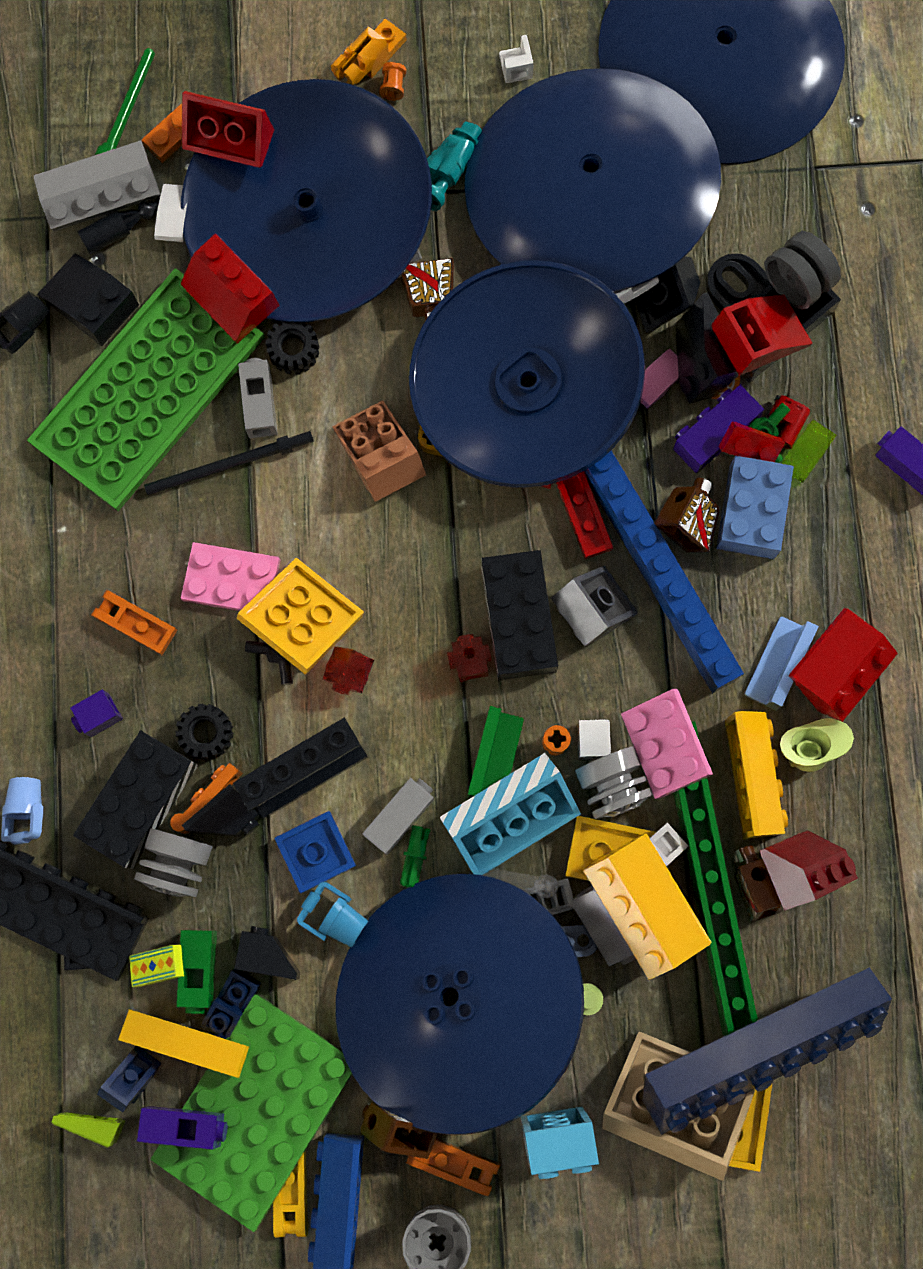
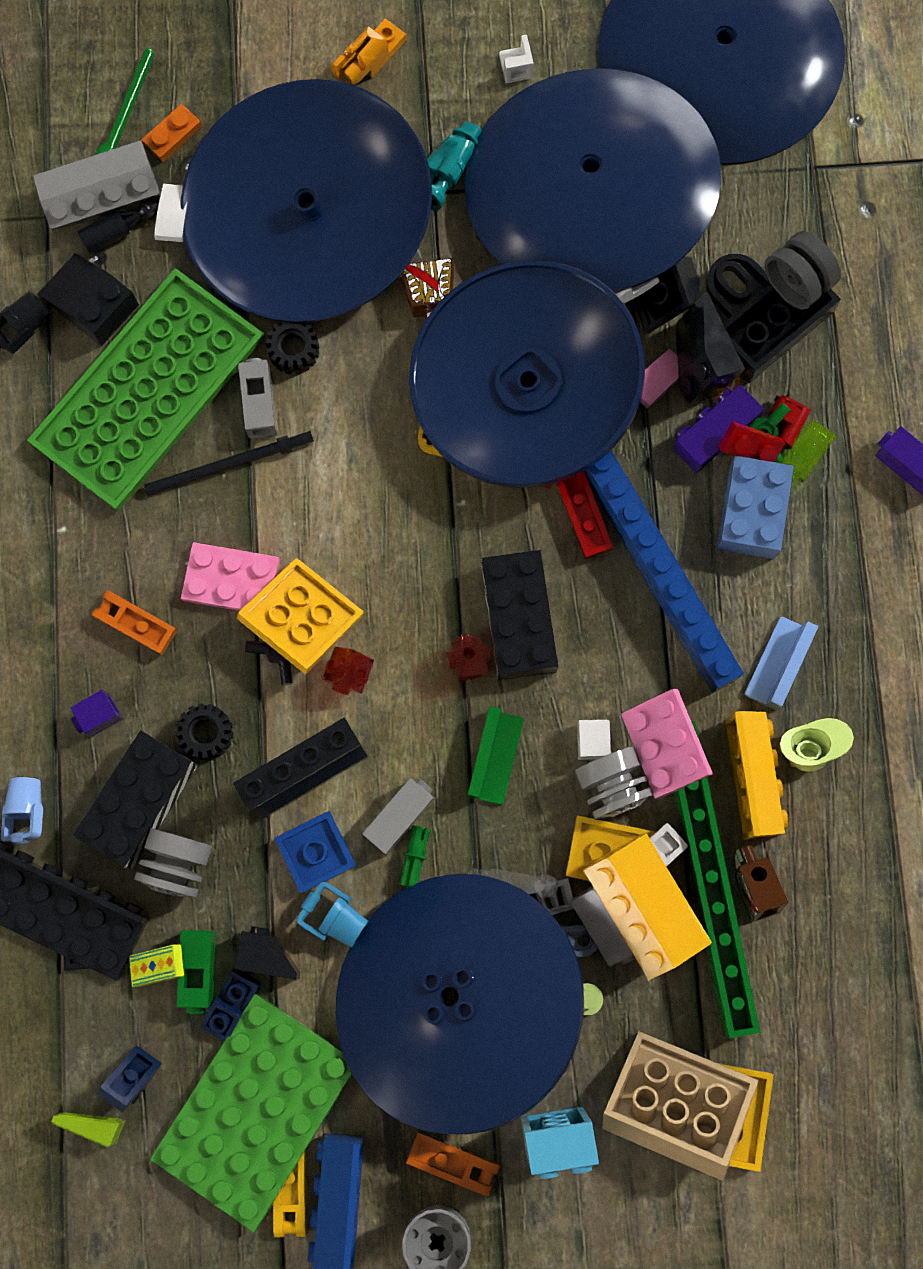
yellow slope [118,1009,249,1078] -> none
dark purple brick [137,1106,228,1150] -> none
orange plate [170,763,243,834] -> none
red slope [180,234,280,344] -> none
red slope [182,91,274,168] -> none
black slope [182,784,261,837] -> none
nougat slope [332,400,426,502] -> none
reddish brown torso [361,1101,438,1159] -> none
orange bush [379,62,407,101] -> none
medium azure brick [440,753,581,875] -> none
orange bush [542,725,571,756] -> none
flat silver slope [551,565,638,646] -> none
dark blue brick [642,967,892,1135] -> none
torso [655,478,720,553] -> none
red slope [711,294,813,376] -> none
dark red slope [759,830,858,911] -> none
red slope [788,608,898,722] -> none

